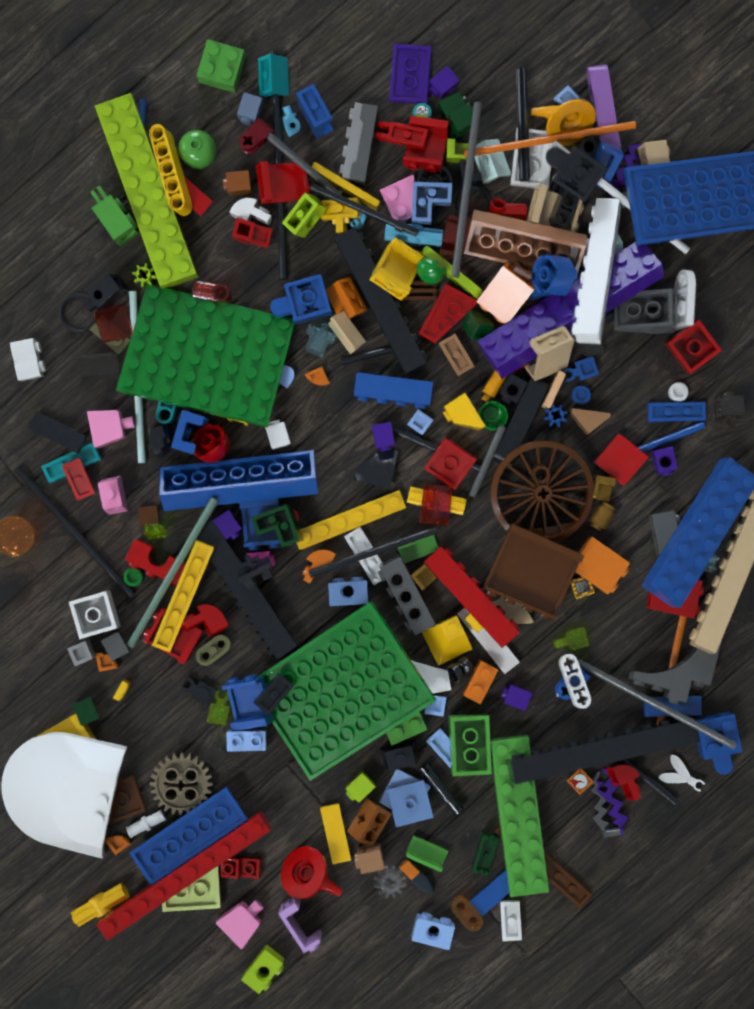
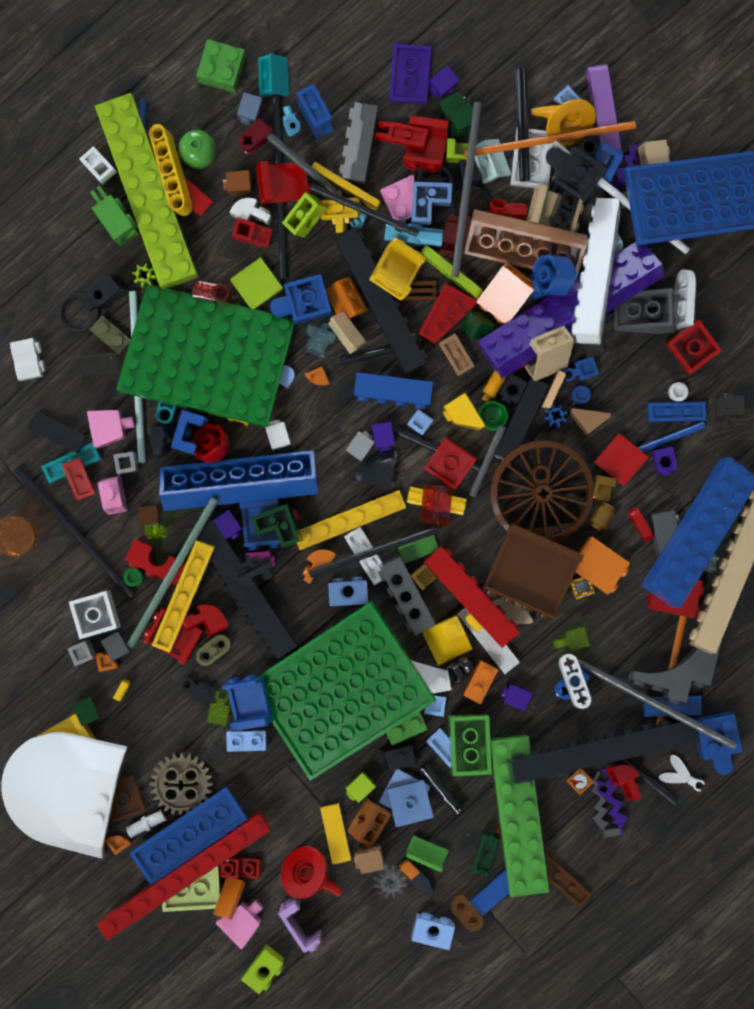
yellow piece [71,882,130,927] -> none
clear red piece [93,306,133,343] -> none
black plate [253,672,294,716] -> none
tile [412,103,432,118] -> none
green hair [416,257,447,285] -> none
white plate [500,900,522,941] -> none
reddish brown tile [512,259,532,281] -> none
none -> white brick [80,146,117,185]
none -> light grey brick [114,452,139,475]
none -> orange tile [213,878,246,920]
none -> lime tile [230,257,283,310]
none -> light grey brick [346,431,375,462]
none -> red beam [627,507,654,543]

